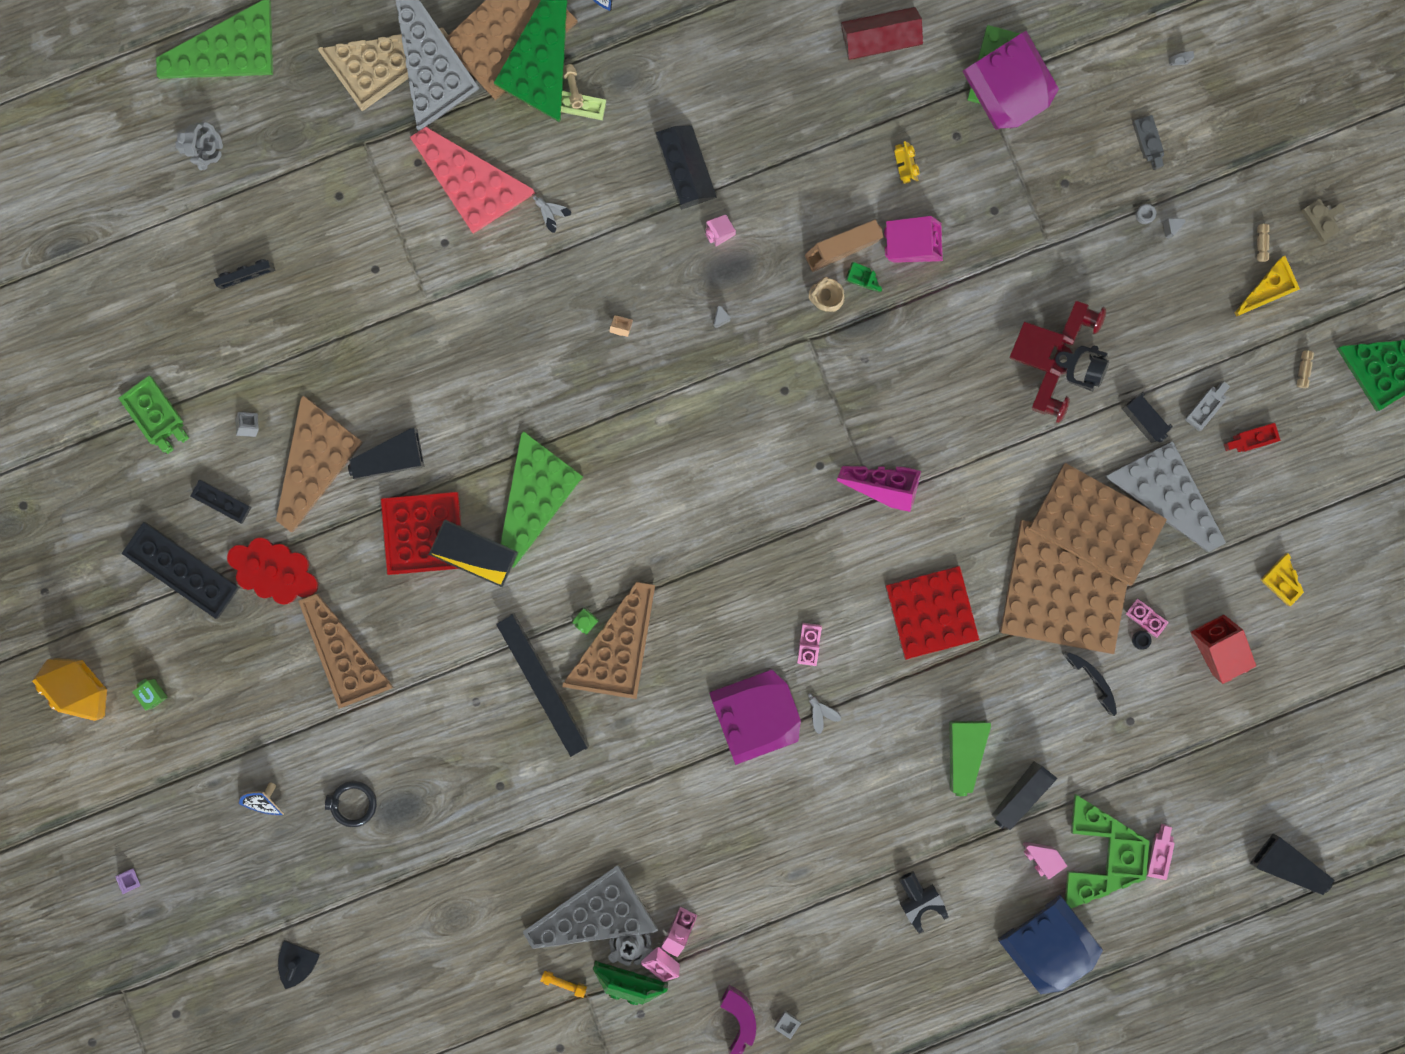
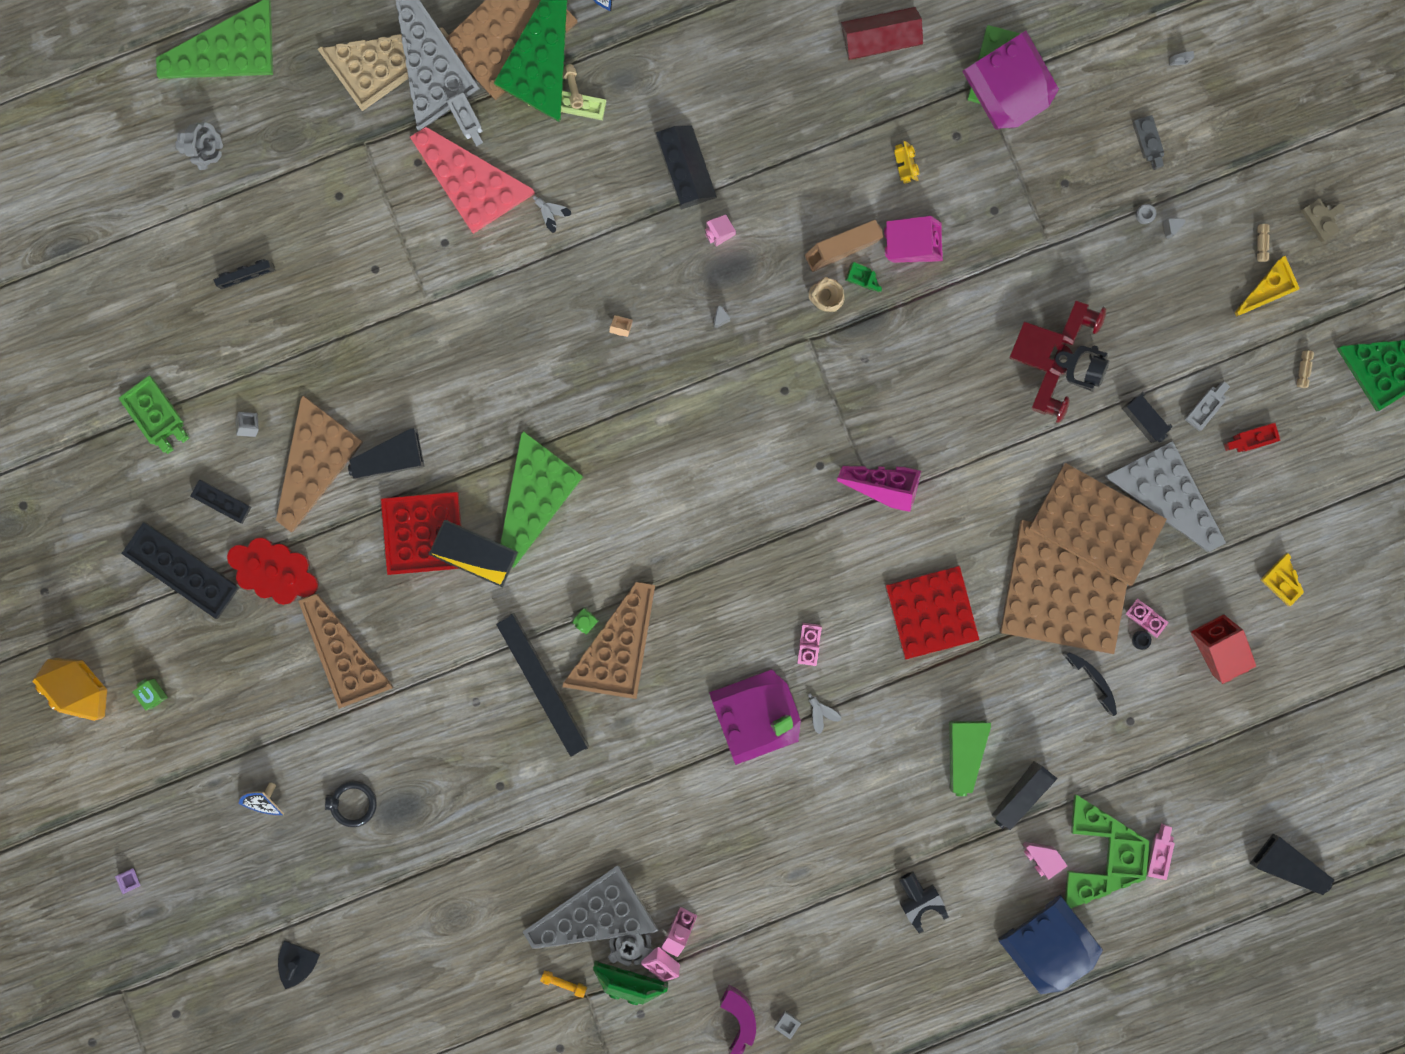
none -> light grey hinge [446,91,483,146]
none -> bright green slope [770,715,793,736]

